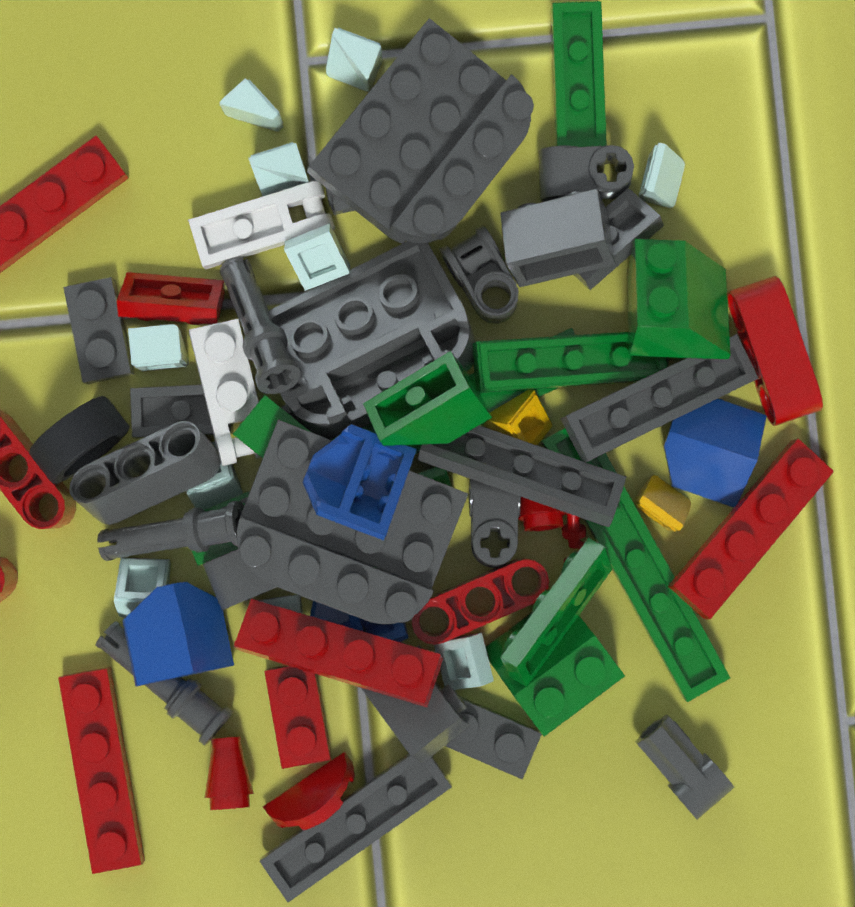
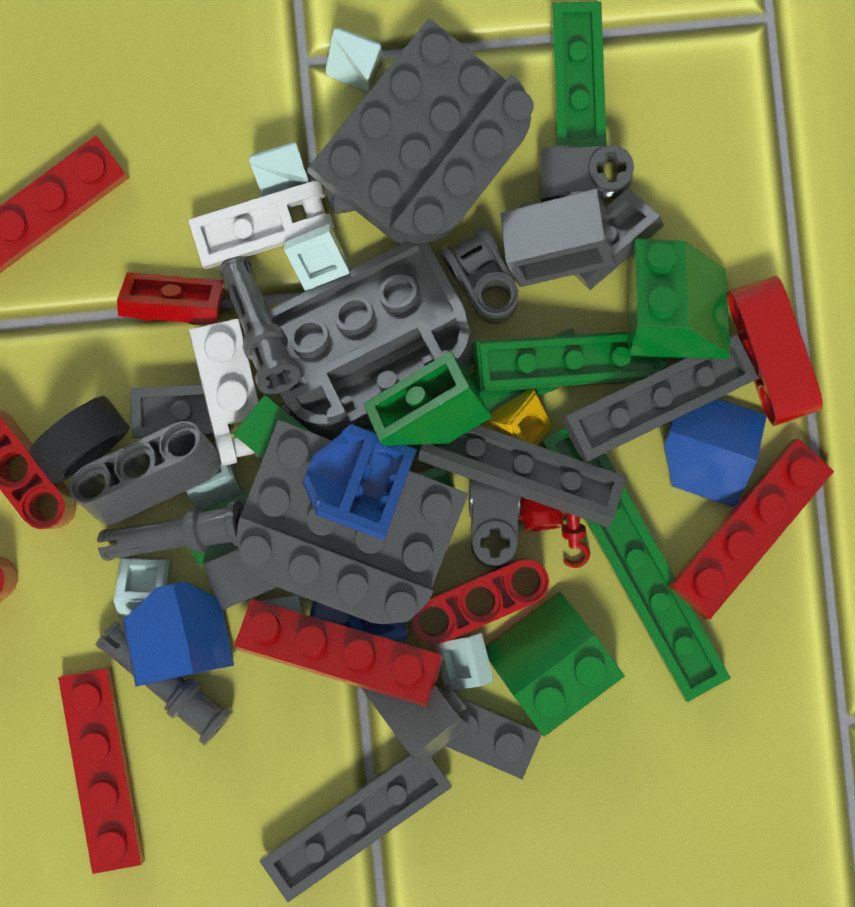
dark grey plate [63,277,135,384] -> none
light aqua slope [128,324,189,371] -> none
red cone [204,737,254,810] -> none
light aqua slope [219,78,283,132] -> none
red tile [263,752,355,830] -> none
red plate [264,665,332,769] -> none
green plate [500,538,613,687] -> none
yellow slope [633,475,691,532] -> none
dark grey piece [635,714,735,820] -> none
light aqua slope [638,143,685,208] -> none

